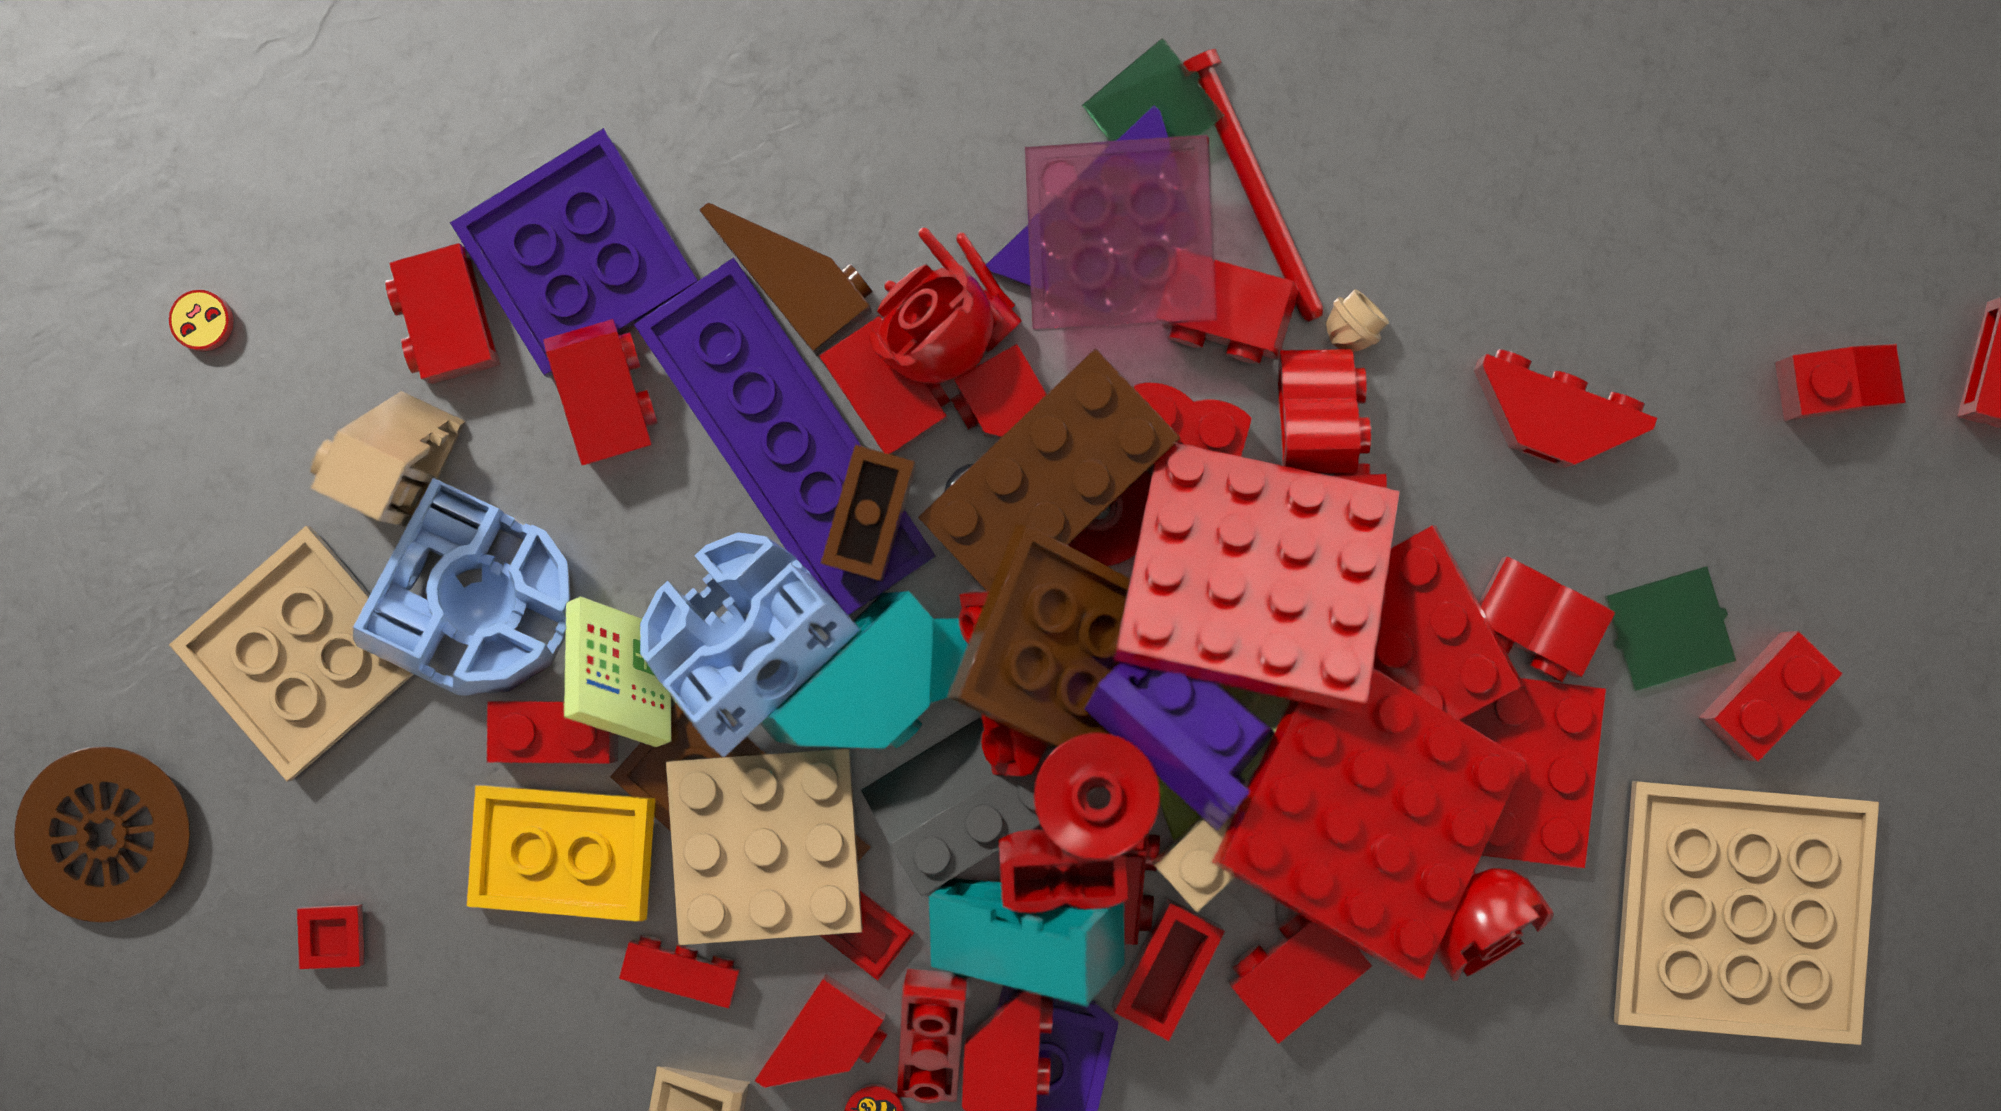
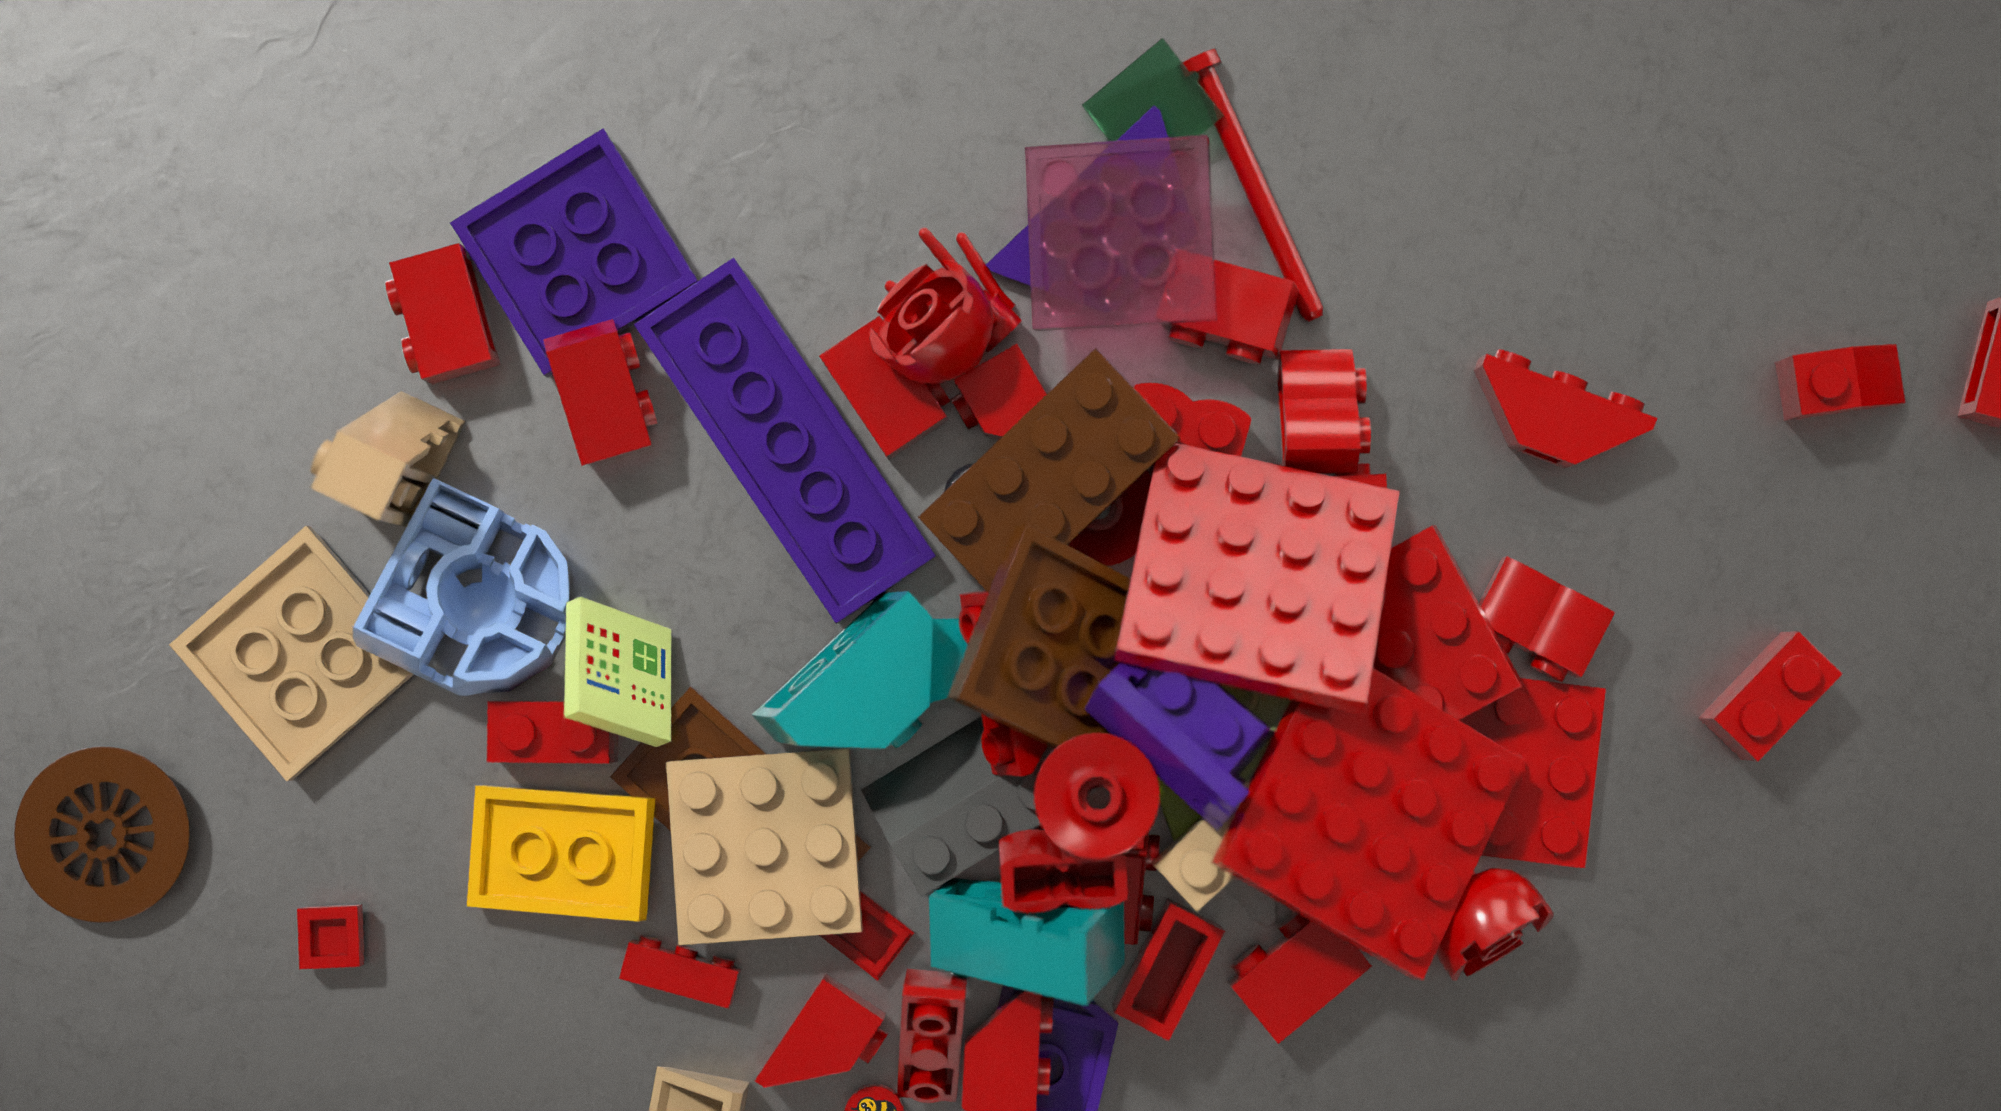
tile [169,290,234,351] -> none
light blue connector [640,532,860,757] -> none
reddish brown slope [699,202,873,357] -> none
reddish brown brick [821,444,917,582] -> none
tan plate [1325,289,1389,352] -> none
clear green piece [1604,566,1736,691] -> none
tan plate [1614,781,1879,1045] -> none

